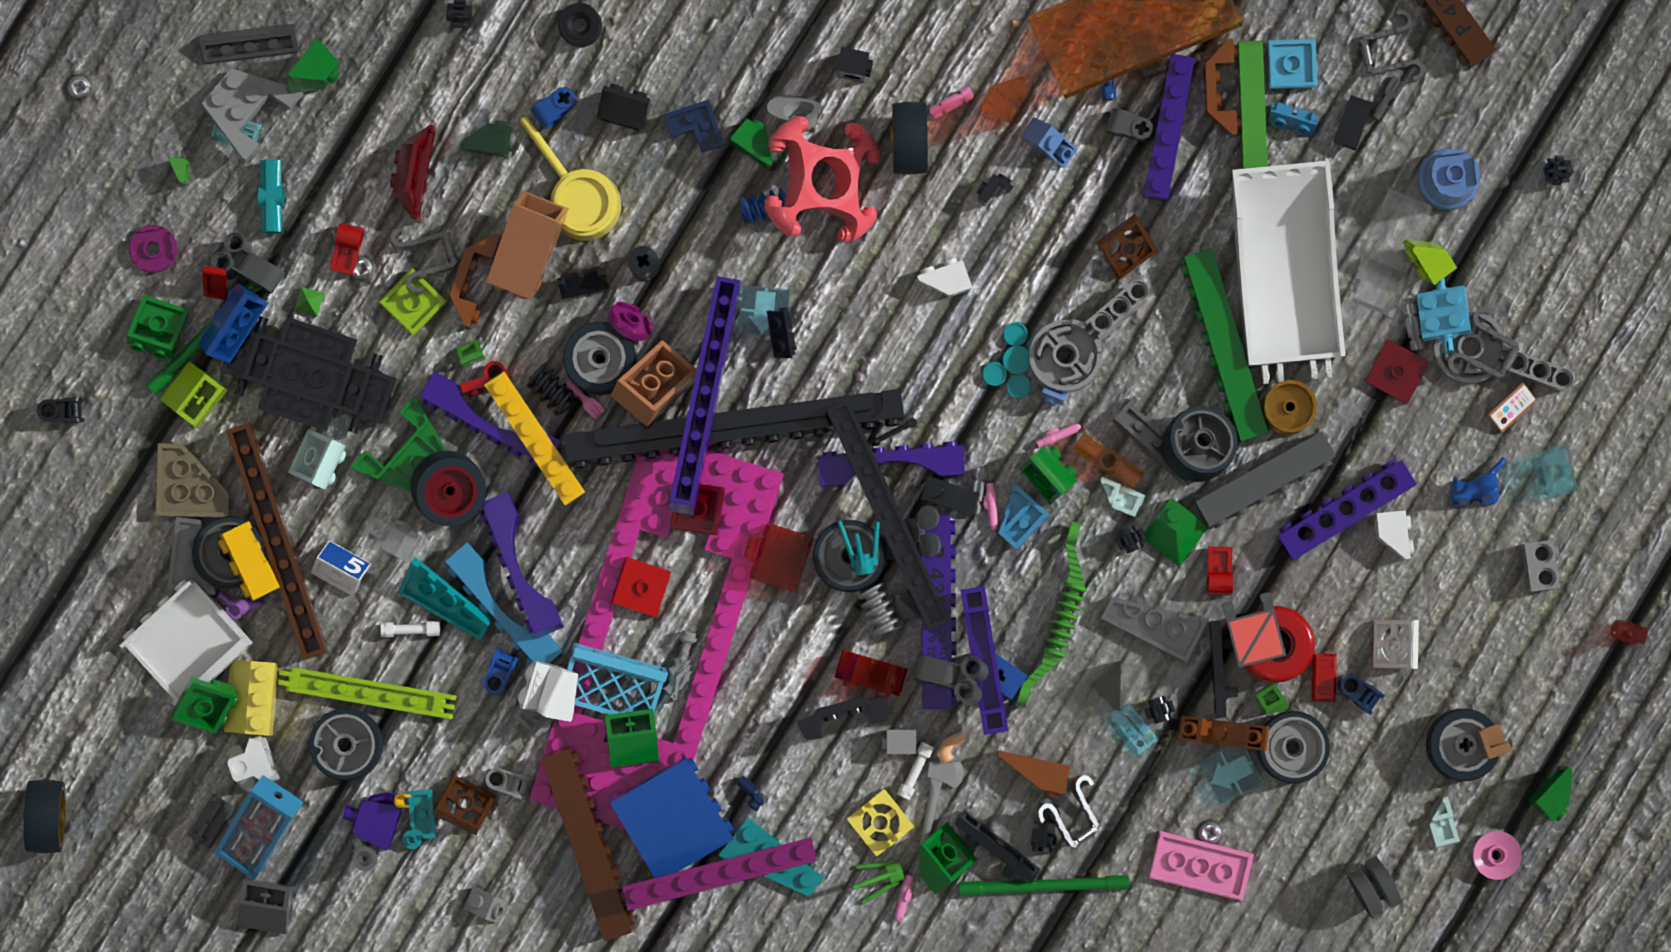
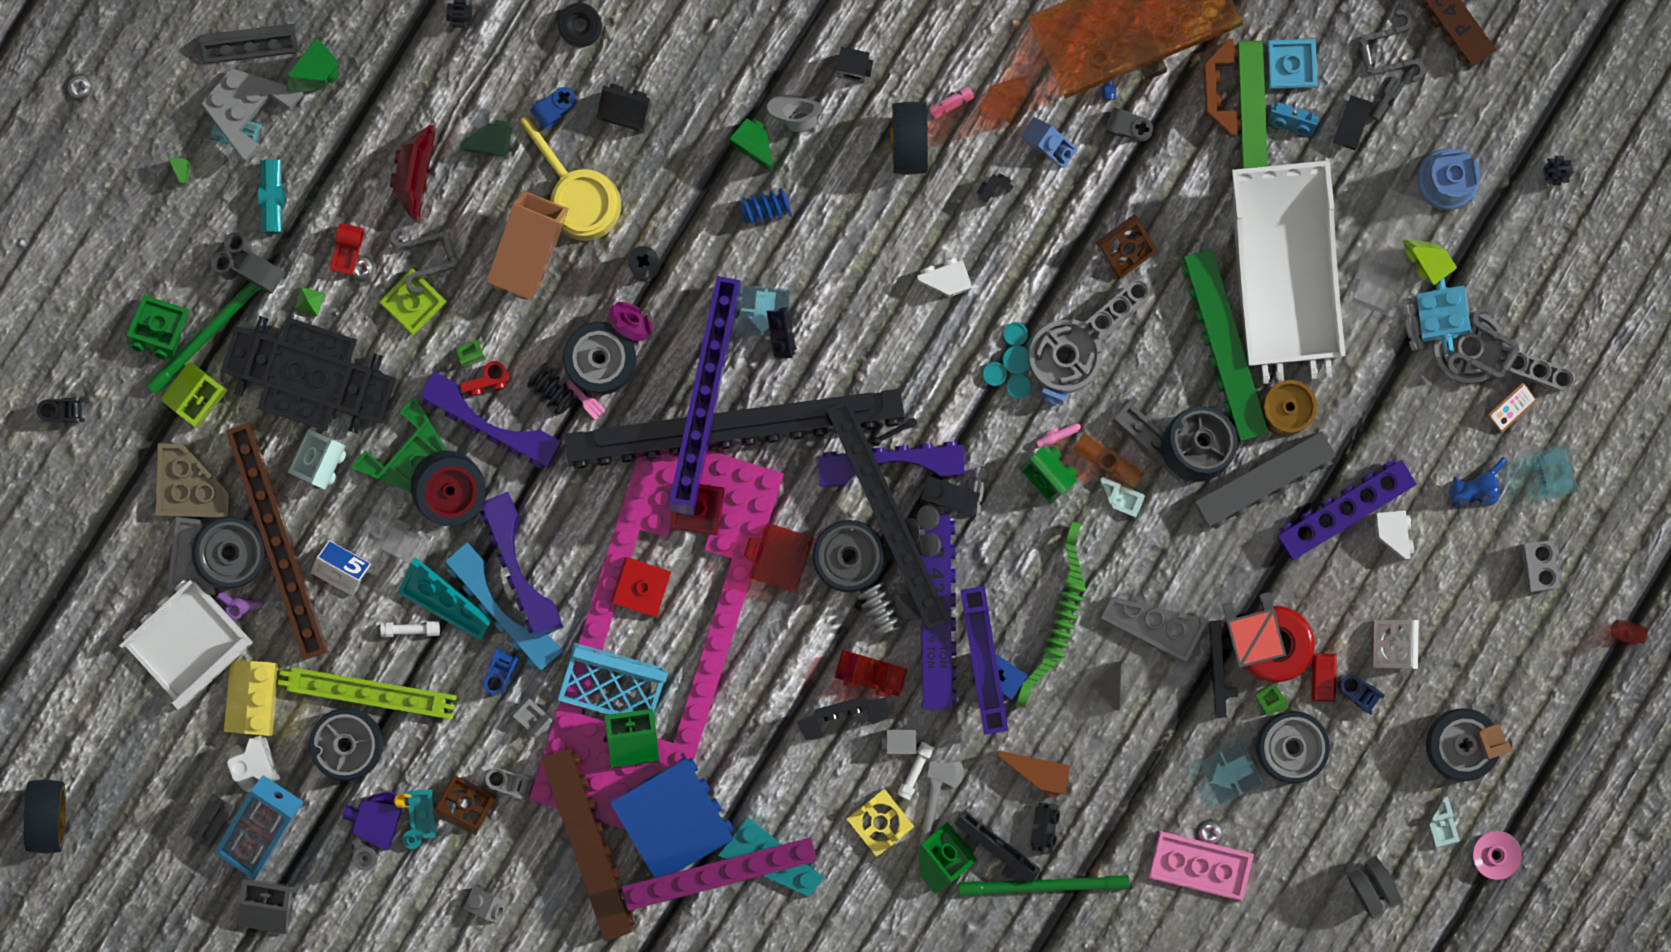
magenta tile [129,225,178,273] -> none
green plate [170,677,238,734] -> none
blue slope [198,284,269,363] -> none
red tile [202,265,228,300] -> none
yellow wedge [218,521,280,600] -> none
dark orange slope [449,234,502,328] -> none
yellow plate [484,372,586,506] -> none
white piece [518,660,578,722] -> none
black hinge [557,266,609,299] -> none
nougat brick [611,340,697,427] -> none
dark blue plate [663,99,724,153] -> none
light grey piece [663,630,697,701] -> none
dark blue arm [736,776,765,811] -> none
coral piece [764,116,881,243] -> none
teal plant [837,520,880,575] -> none
bright green plant [851,860,905,905] -> none
bright pink piece [894,875,913,922] -> none
dark grey piece [913,655,989,706] -> none
light nougat arm [937,731,966,763] -> none
bright pink piece [983,483,999,531] -> none
dark azure wing [999,484,1050,551] -> none
piece [1034,775,1099,848] -> none
clear light blue slope [1107,702,1159,758] -> none
black gear [1116,525,1146,554] -> none
dark purple arch [1142,53,1195,202] -> none
green slope [1144,498,1208,566] -> none
black gear [1144,696,1175,724] -> none
dark orange slope [1178,716,1269,751] -> none
red plate [1207,546,1233,595] -> none
dark red plate [1364,339,1430,405] -> none
green slope [1528,766,1572,822] -> none

